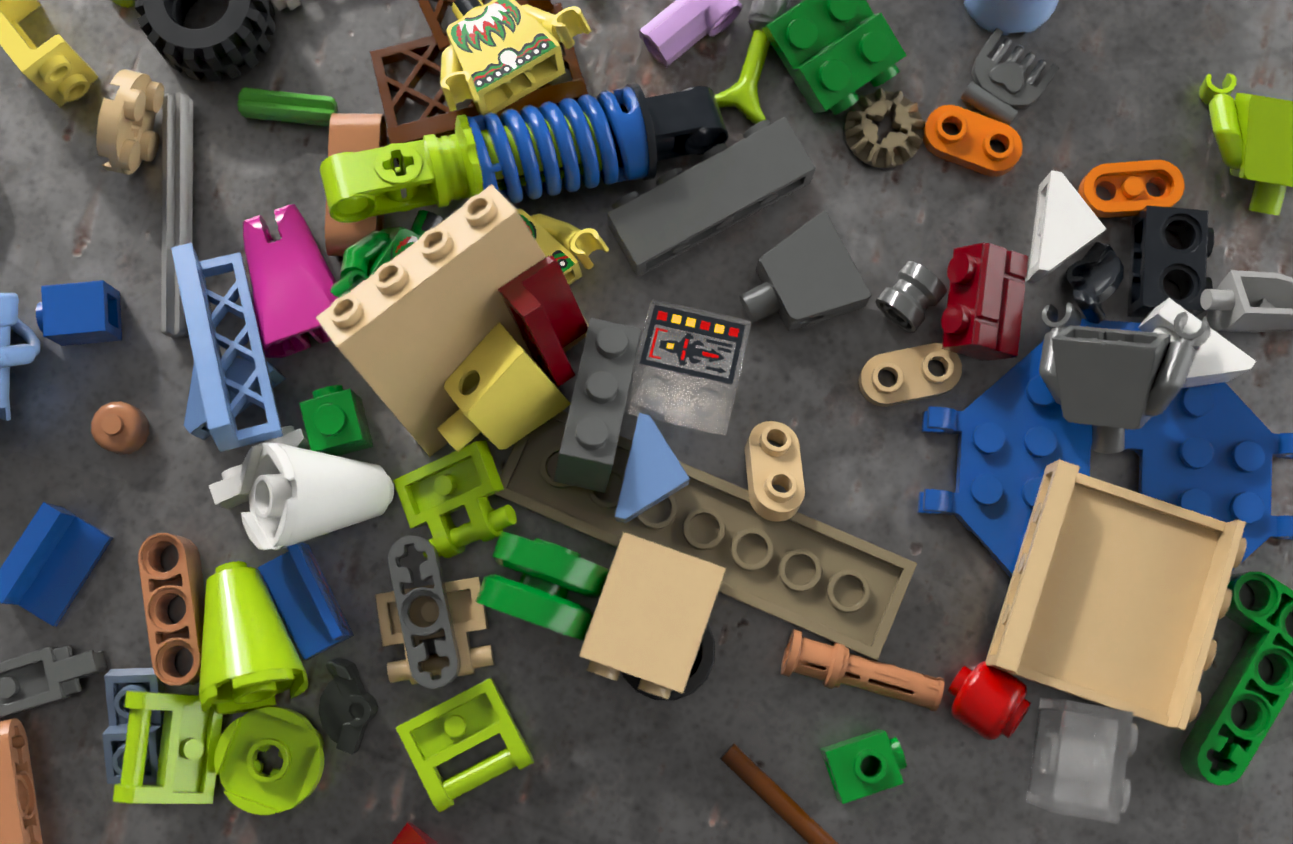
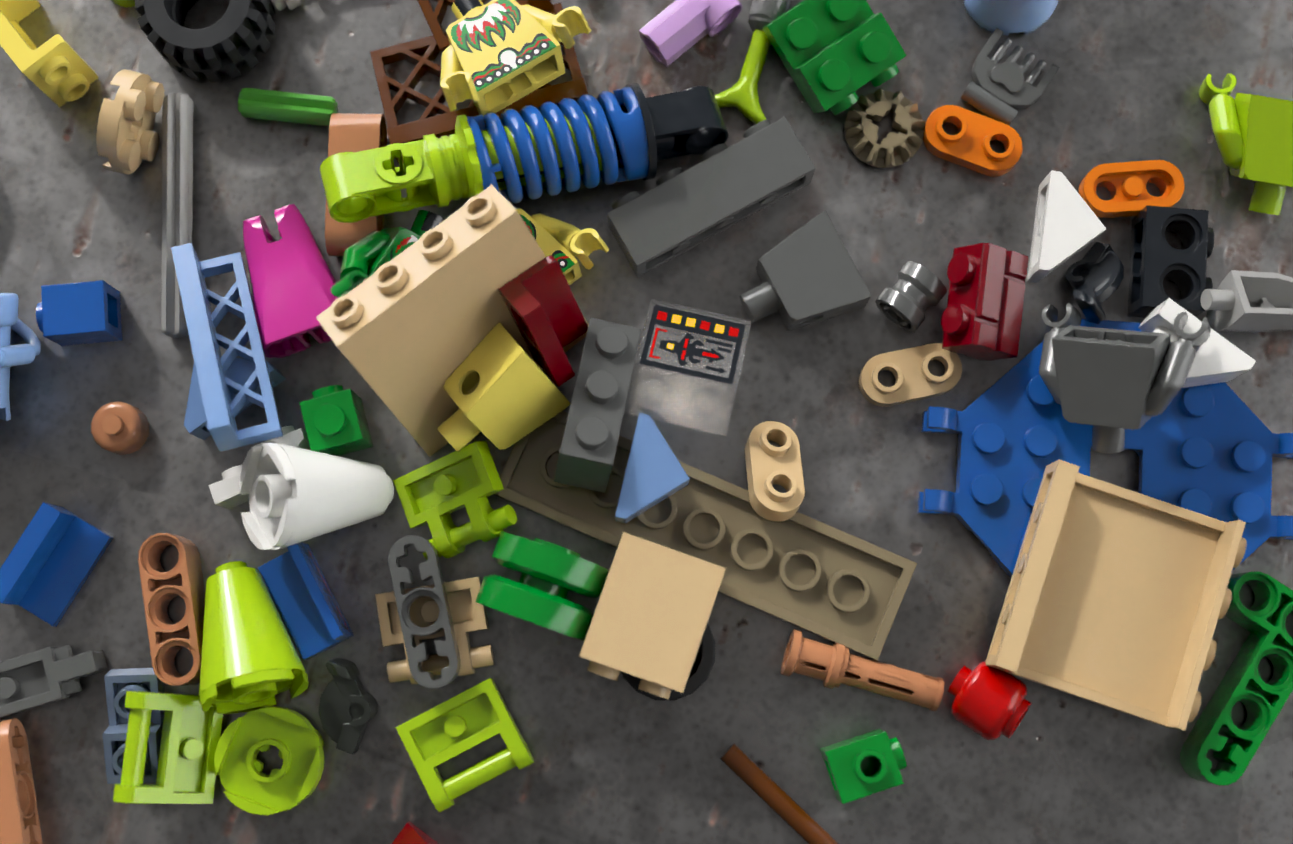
clear brick [1026,697,1138,824] -> none

